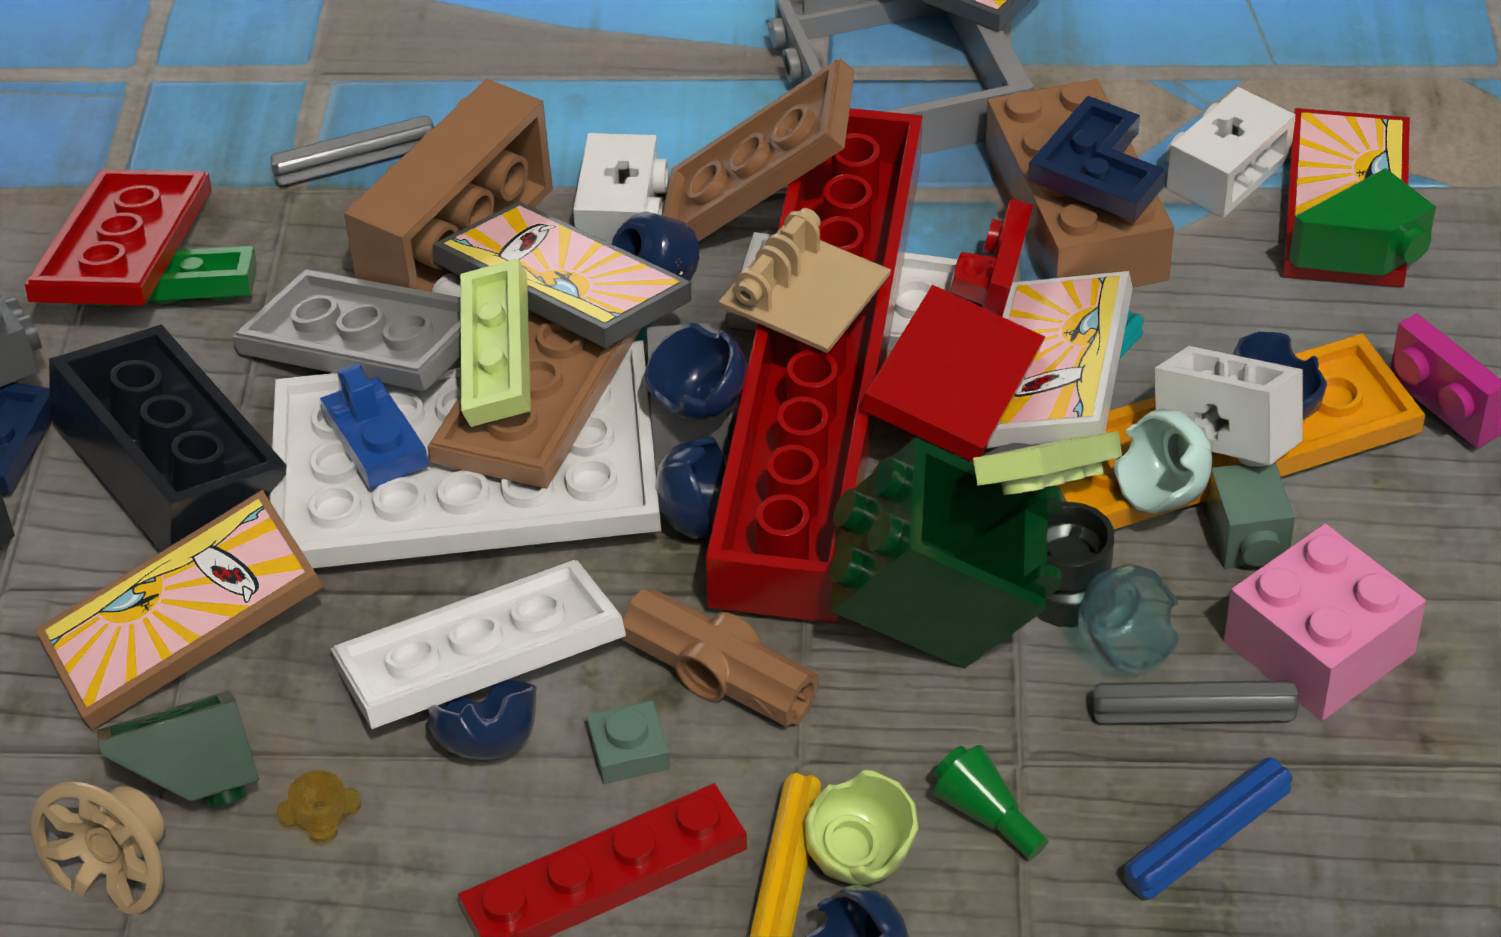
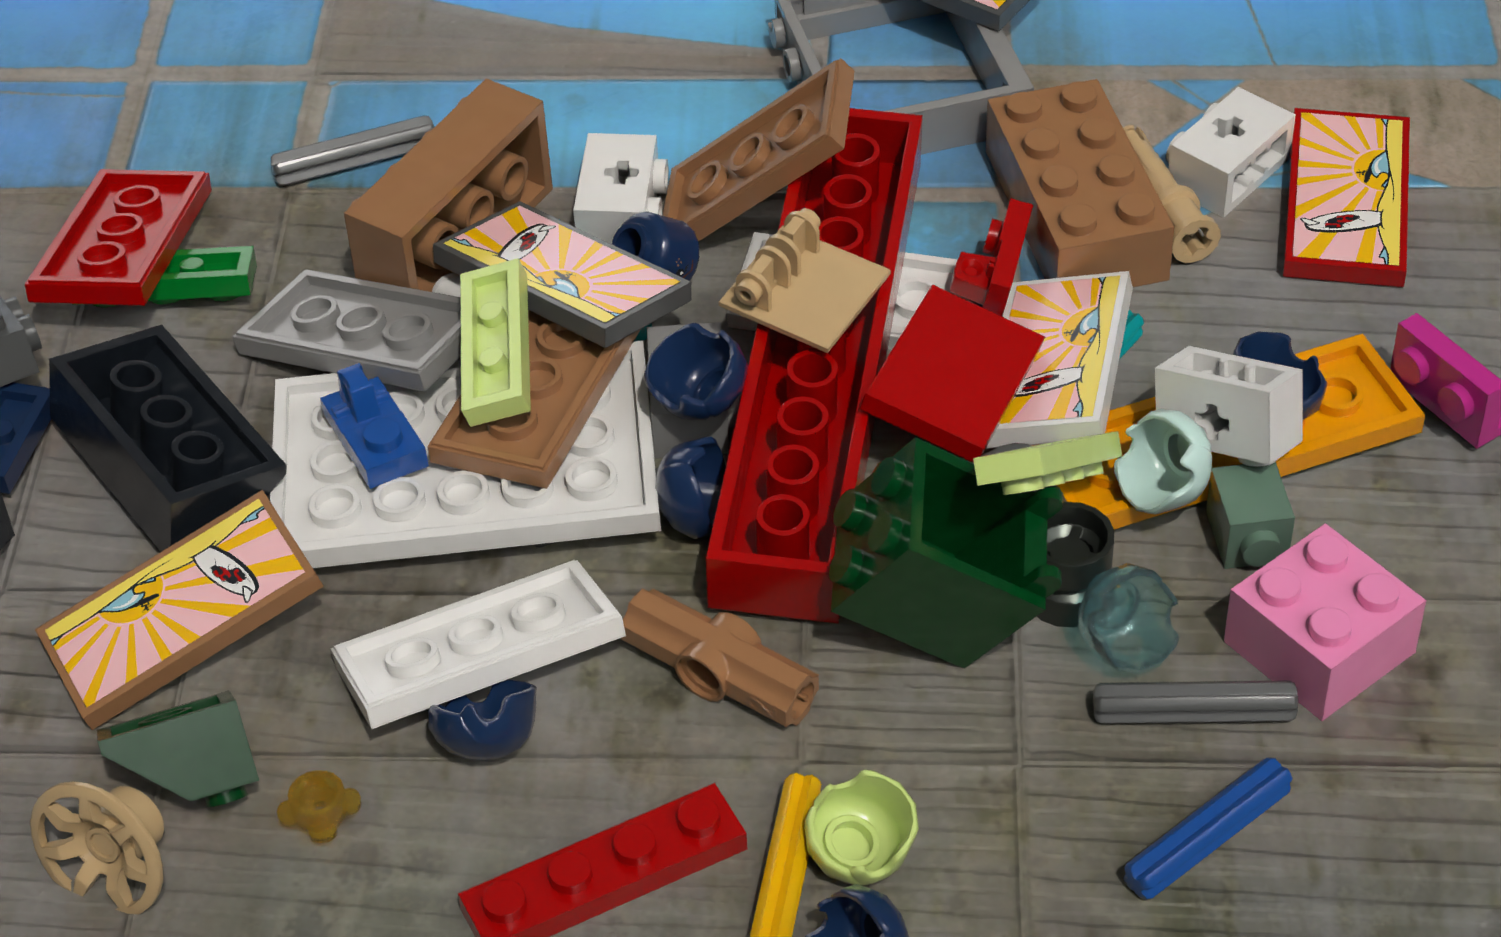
sand green plate [587,700,670,784] -> none
green cone [933,745,1049,860] -> none
dark blue plate [1028,96,1165,222] -> none
green slope [1289,168,1436,276] -> none
none -> tan pin [1123,125,1221,263]

